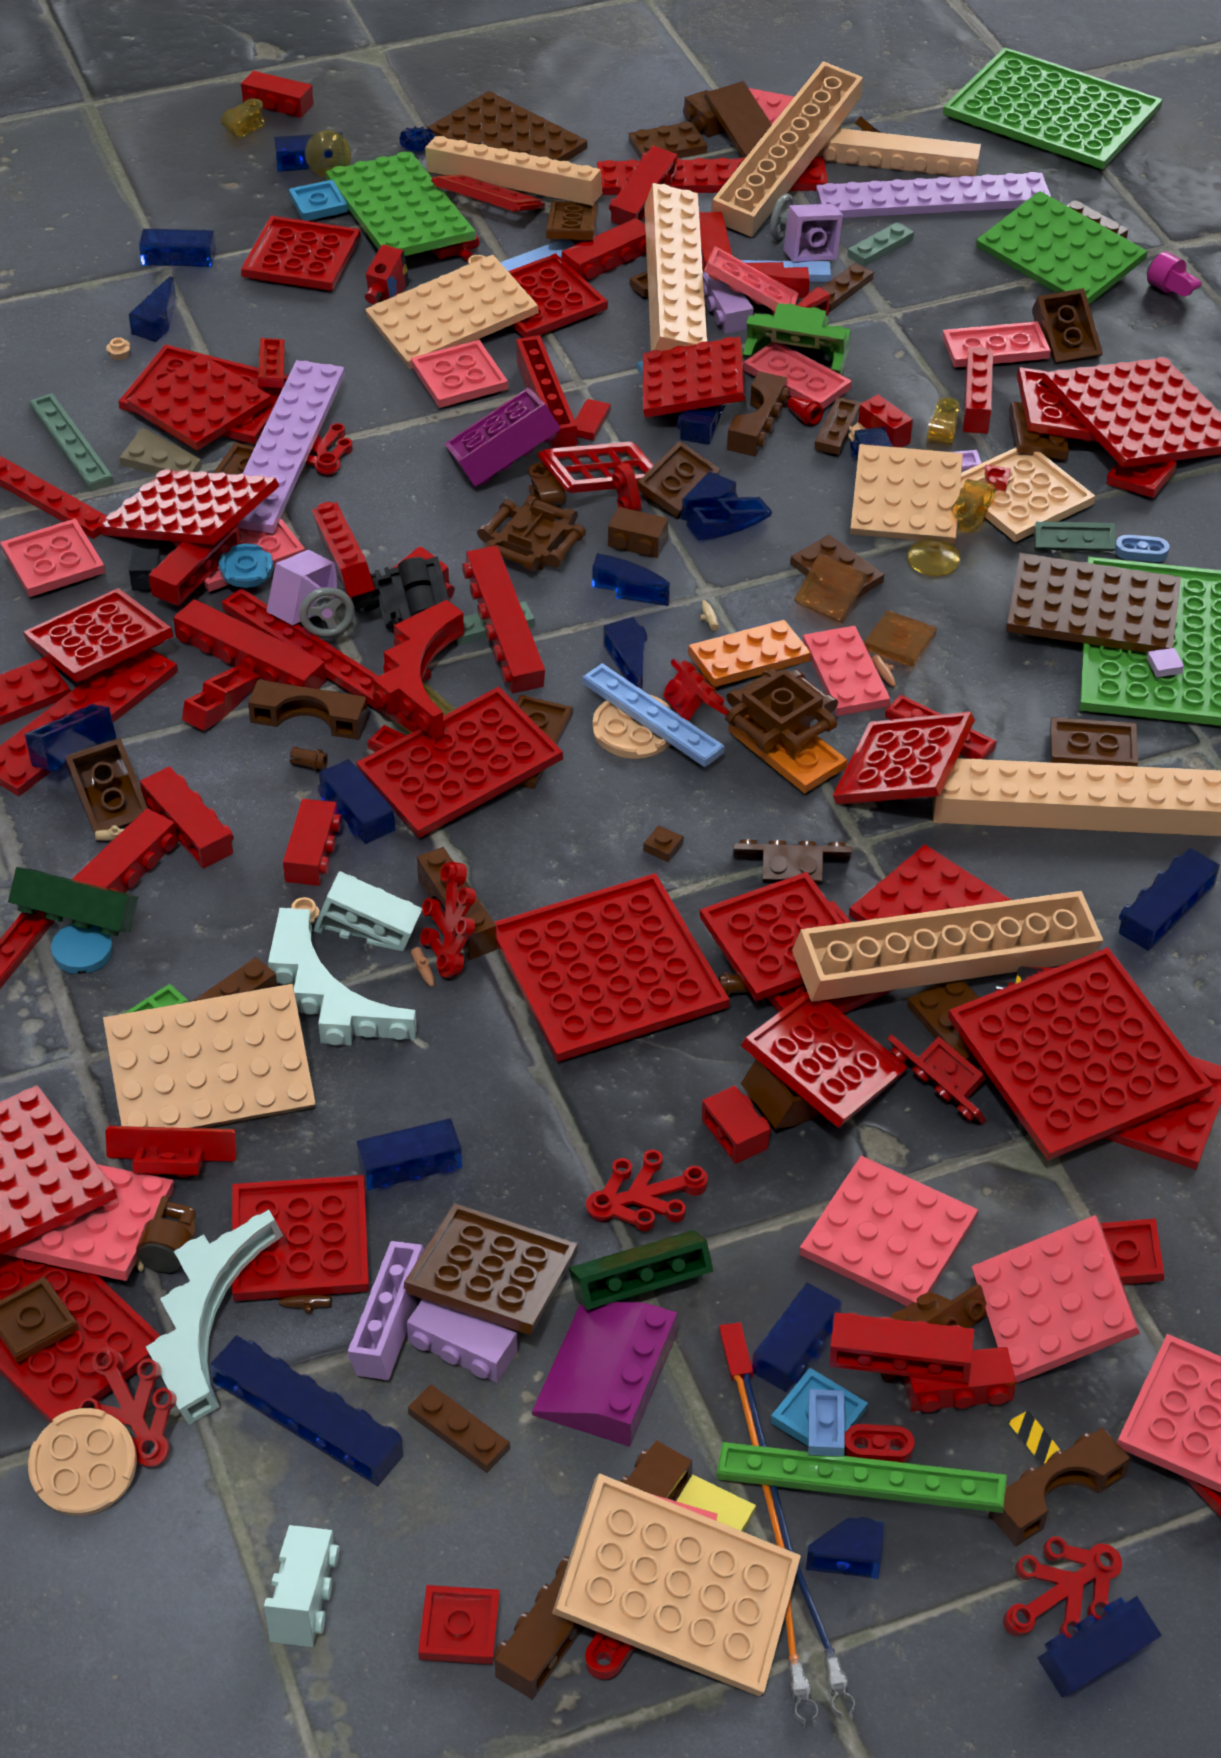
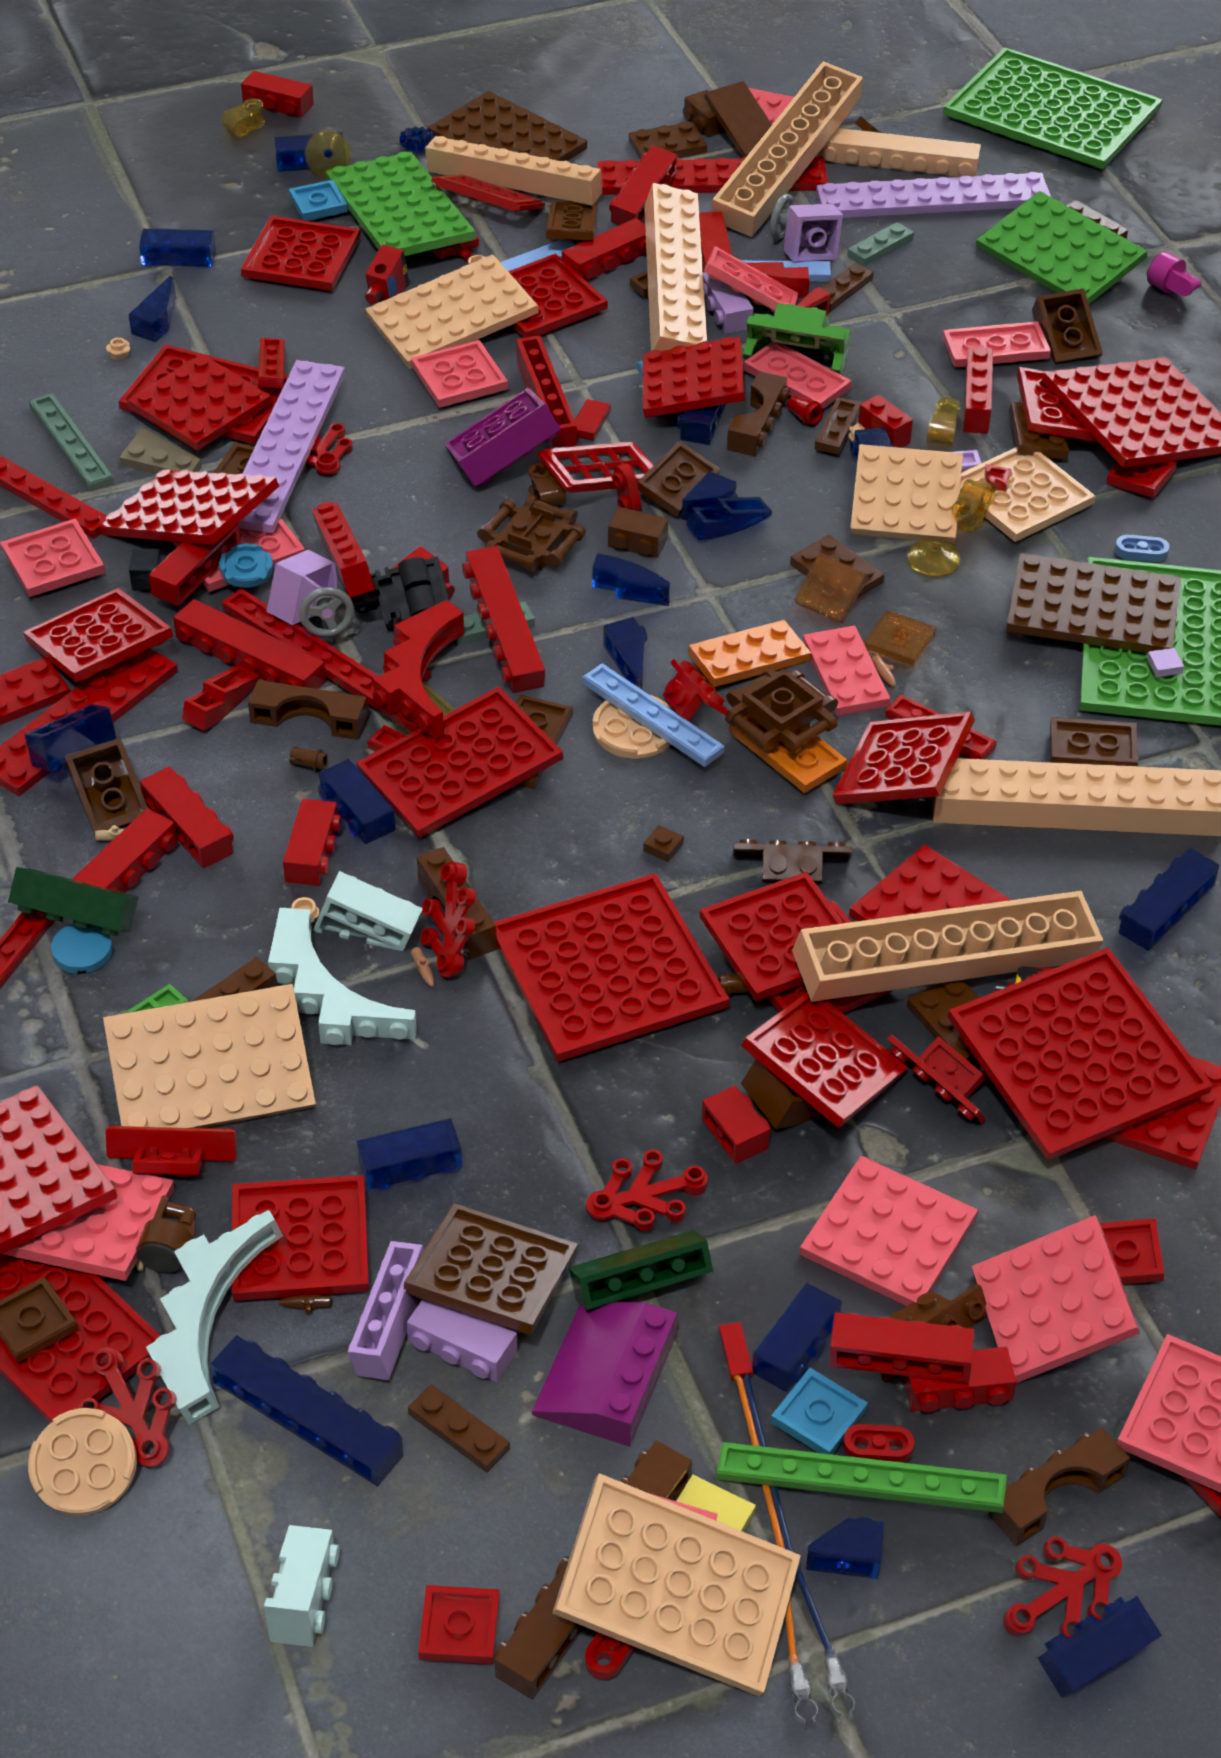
tan helmet [700,600,720,631] -> none
medium blue plate [808,1389,844,1456] -> none
sticker [1008,1411,1060,1465] -> none
sand green plate [1034,521,1115,551] -> none

